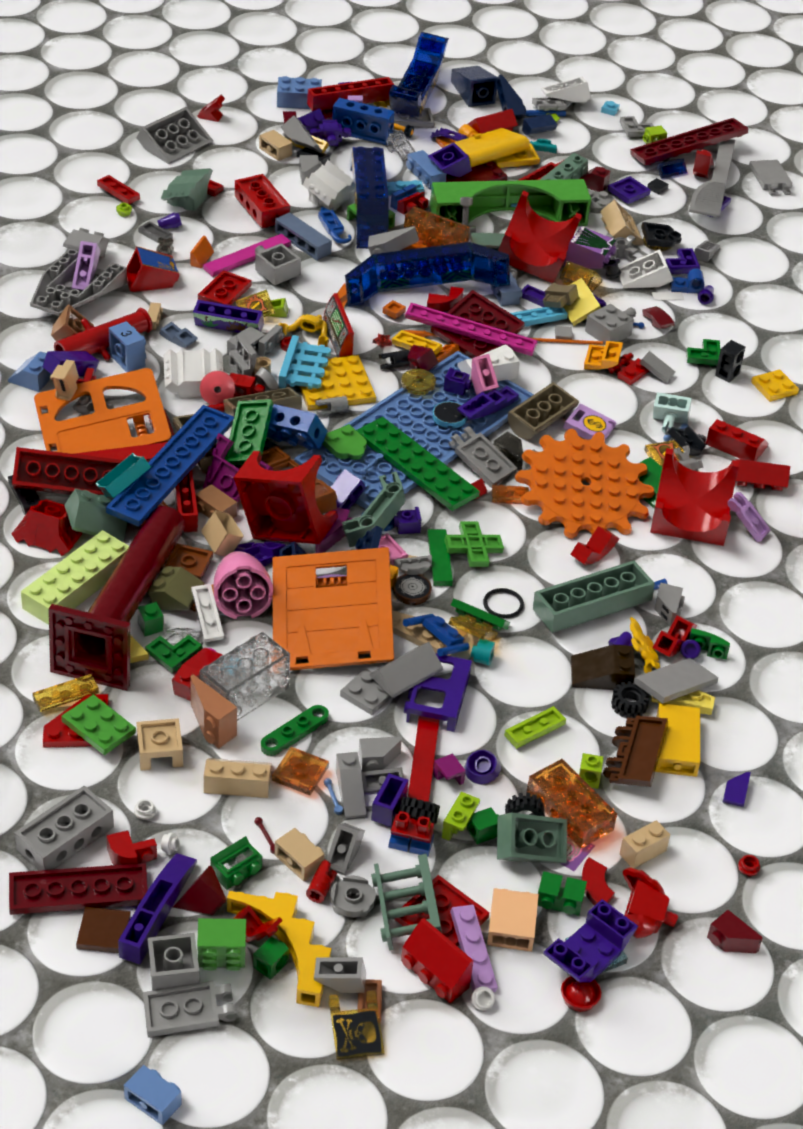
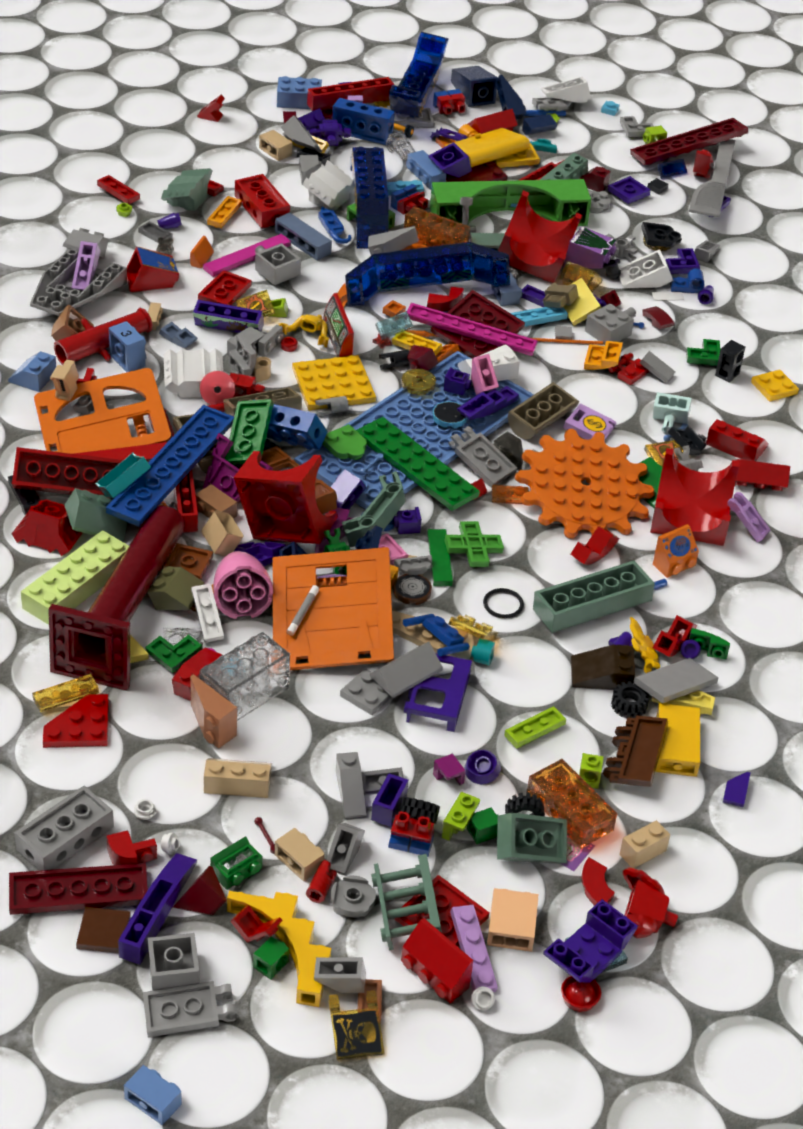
dark purple brick [42,351,99,377] -> none
bright green plate [61,694,136,755] -> none
light grey slope [136,107,213,164] -> none
tan panel [136,718,183,771] -> none
green brick [137,602,164,637] -> none
bright green brick [197,918,246,971] -> none
light grey hat [255,367,280,392] -> none
green plate [261,705,329,756] -> none
clear orange plate [272,747,329,795] -> none
medium azure fence [279,335,331,389] -> none
medium blue hinge [324,778,343,815] -> none
light grey slope [358,736,402,772] -> none
red tile [408,716,439,802] -> none
green plate [451,598,510,631] -> none
green piece [538,871,587,916] -> none
tan slope [600,199,644,245] -> none
light grey slope [654,583,685,627] -> none
dark red slope [707,910,763,953] -> none
red plate [738,855,760,876] -> none
light grey tile [749,160,792,195] -> none
none -> light orange plate [207,196,242,229]
none -> light grey bar [286,585,320,636]
none -> green pin [323,528,350,574]
none -> clear light blue plate [375,311,413,340]
none -> red hips [433,89,465,115]
none -> dark red plate [600,289,622,307]
none -> orange slope [653,524,699,578]

